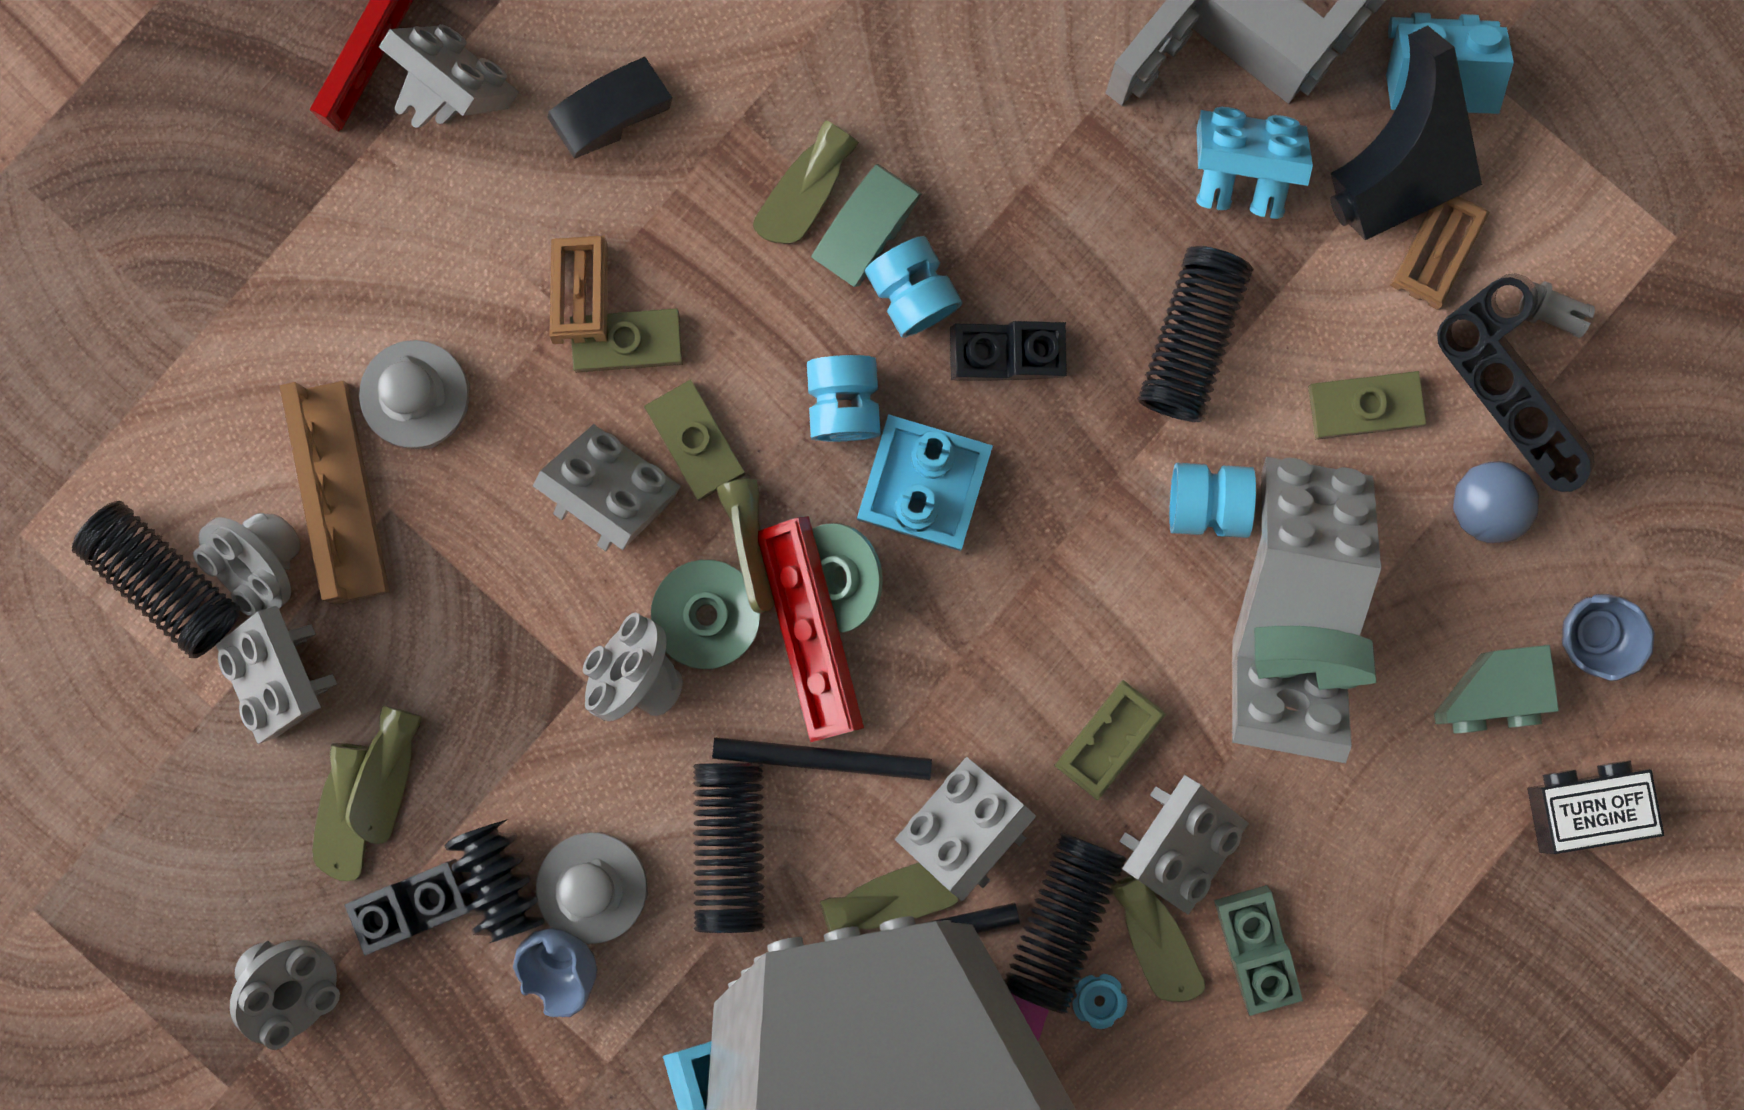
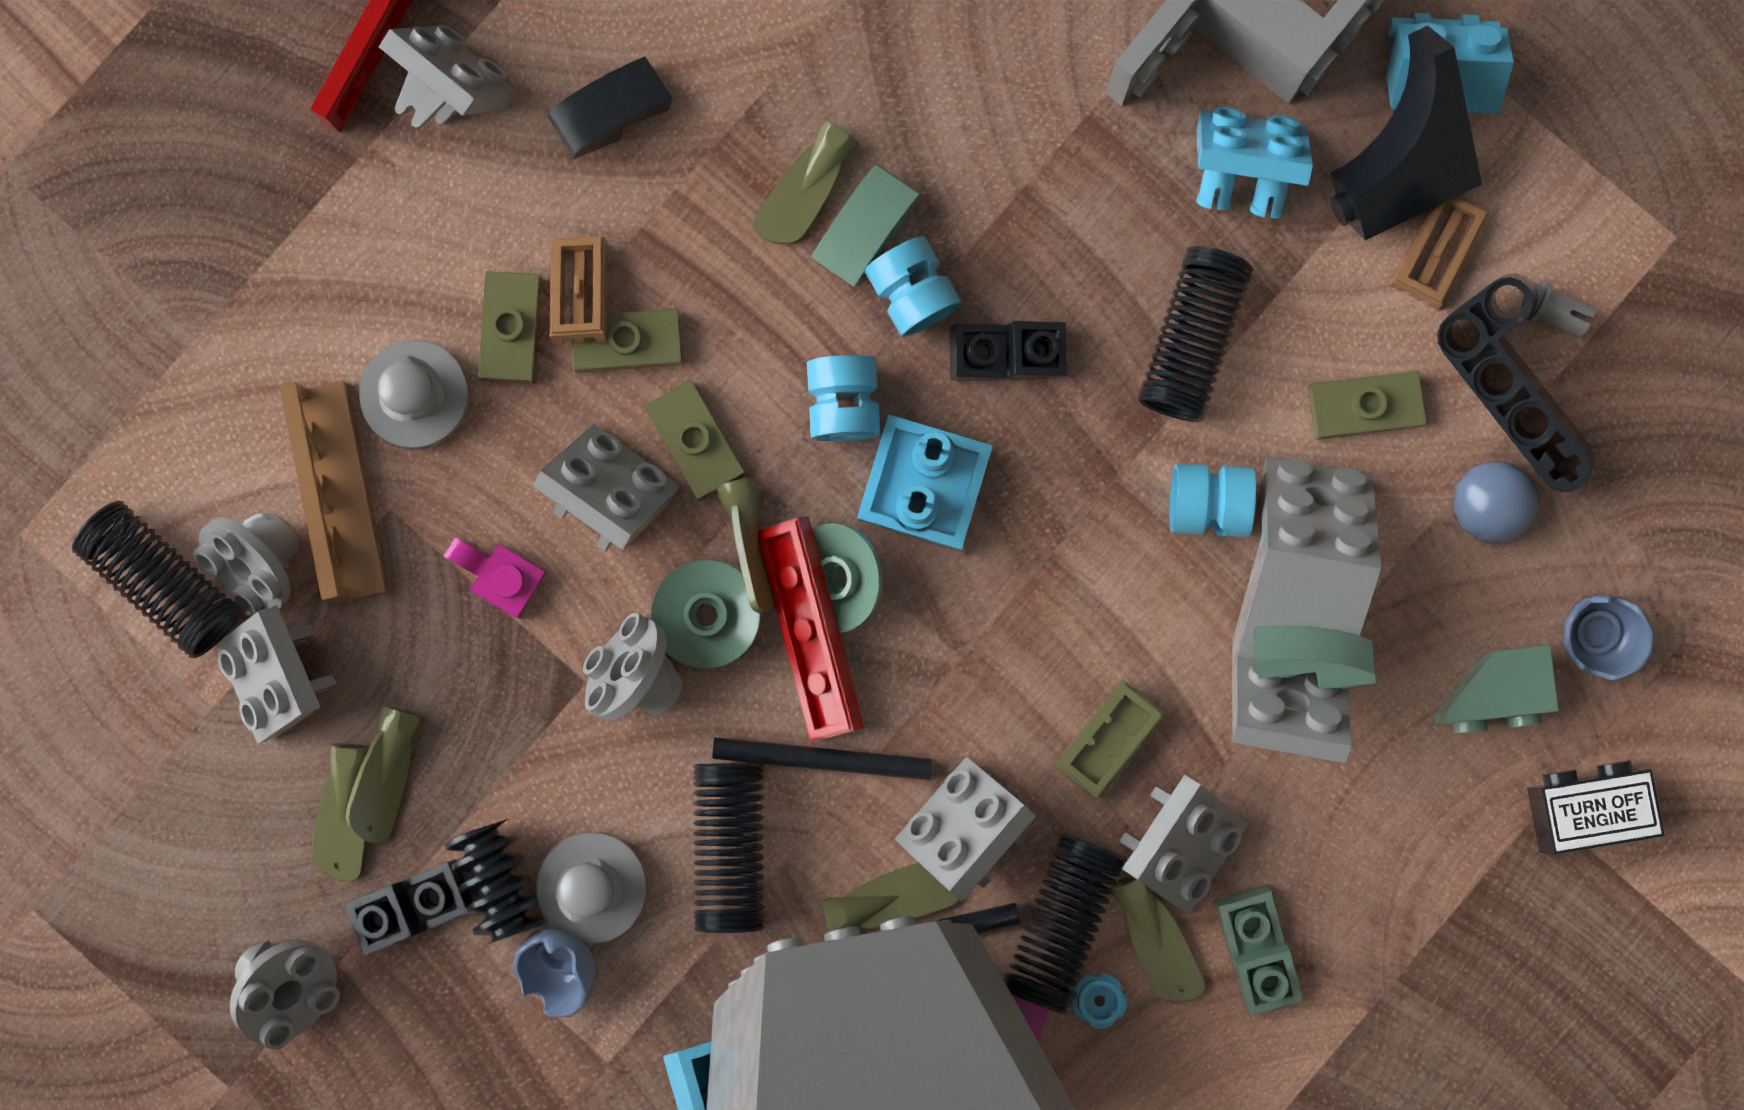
none -> dark pink plate [444,538,547,619]
none -> olive plate [478,271,542,384]

